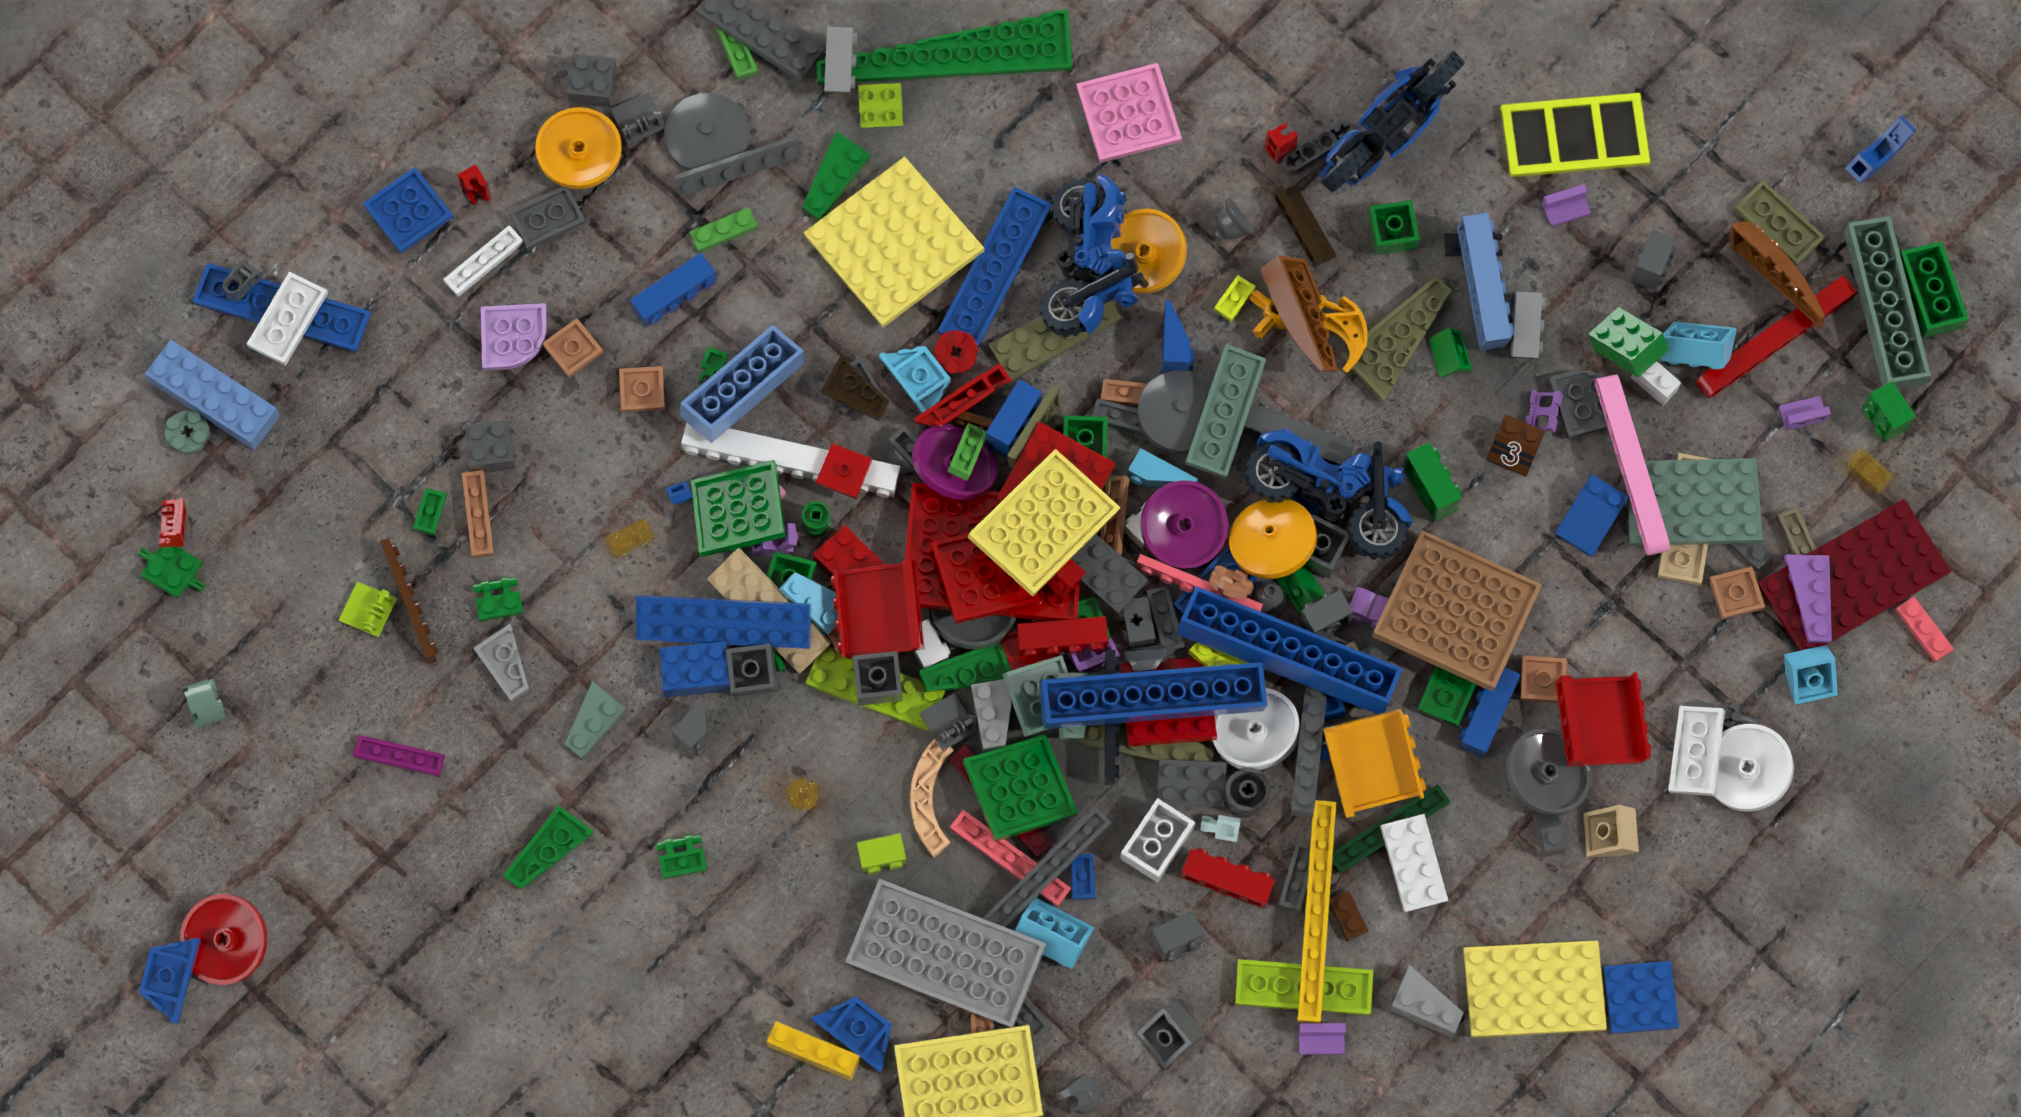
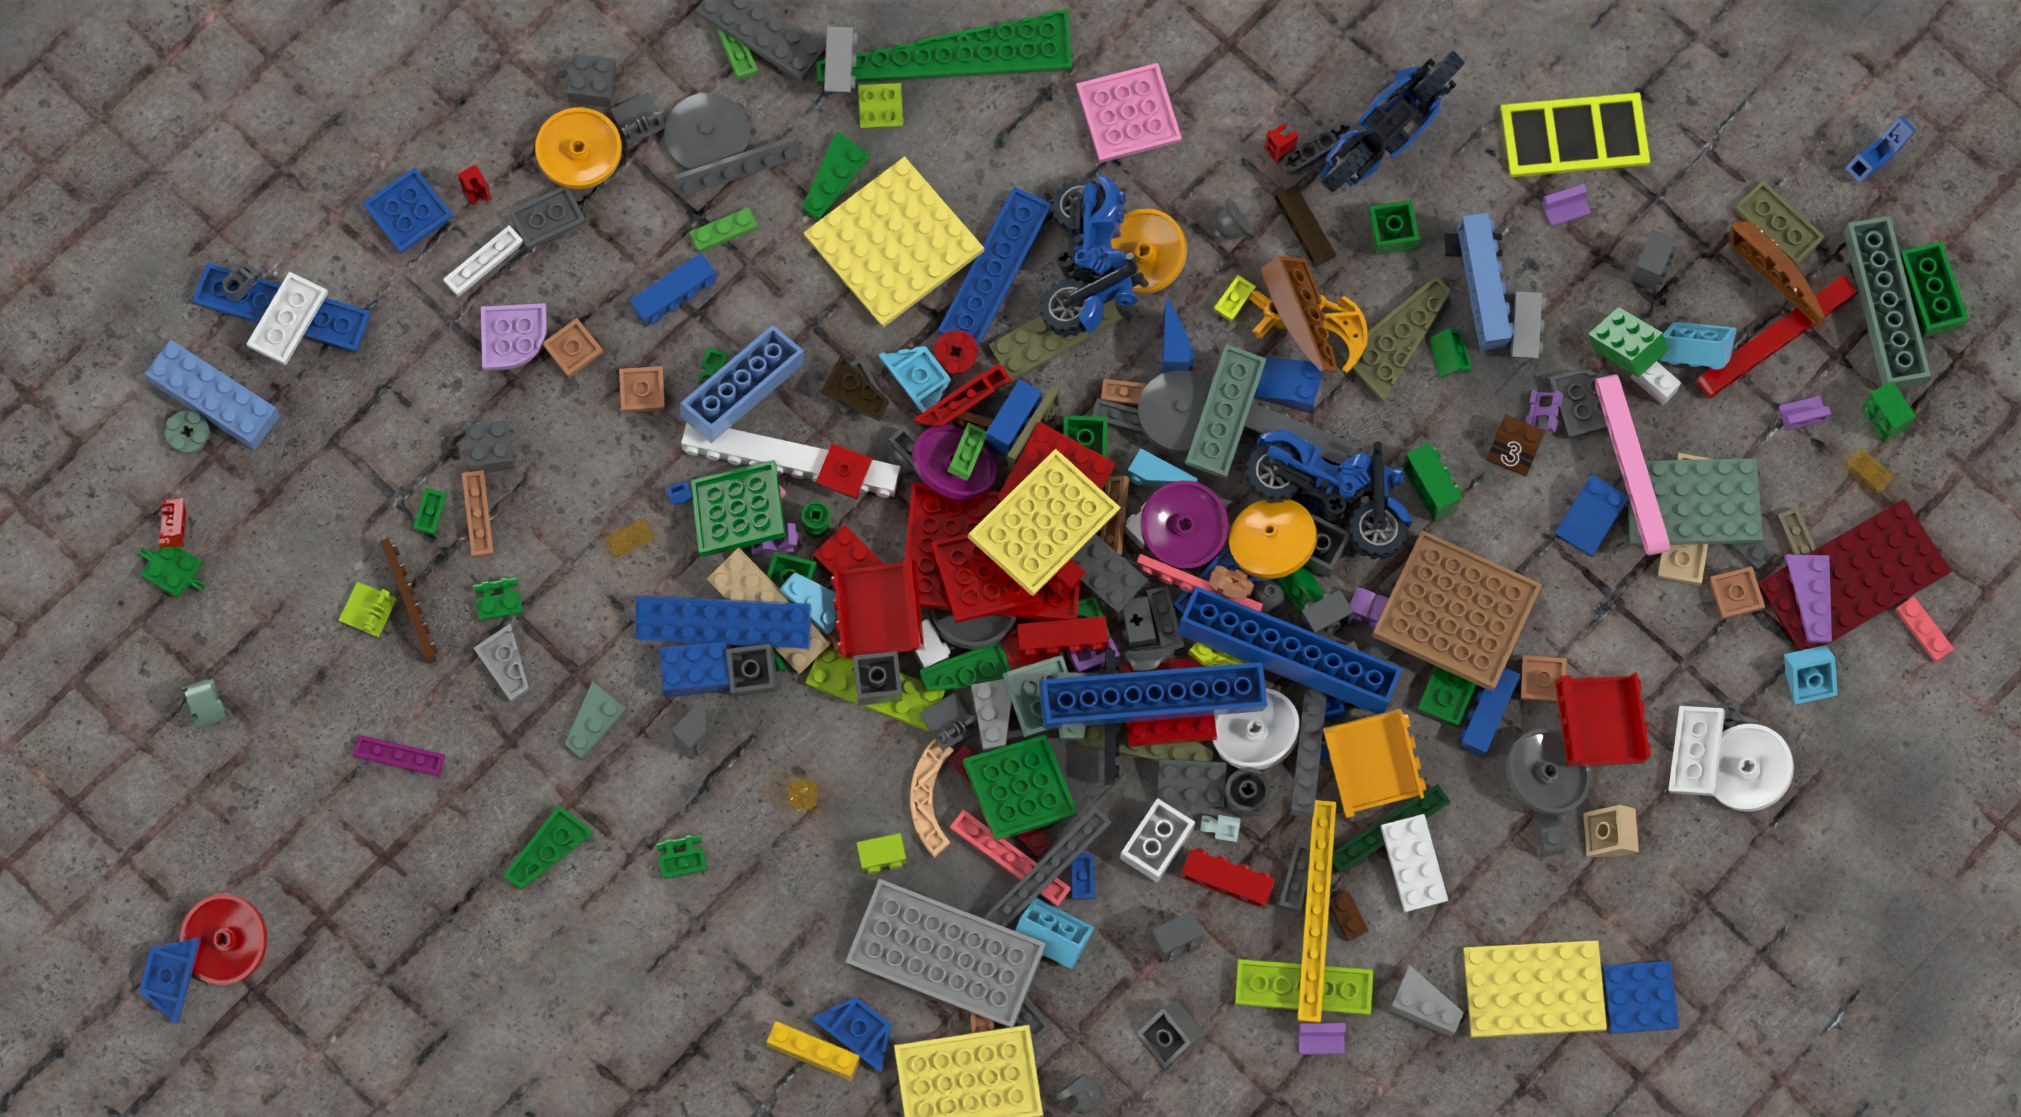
none -> blue slope [1254,356,1323,414]

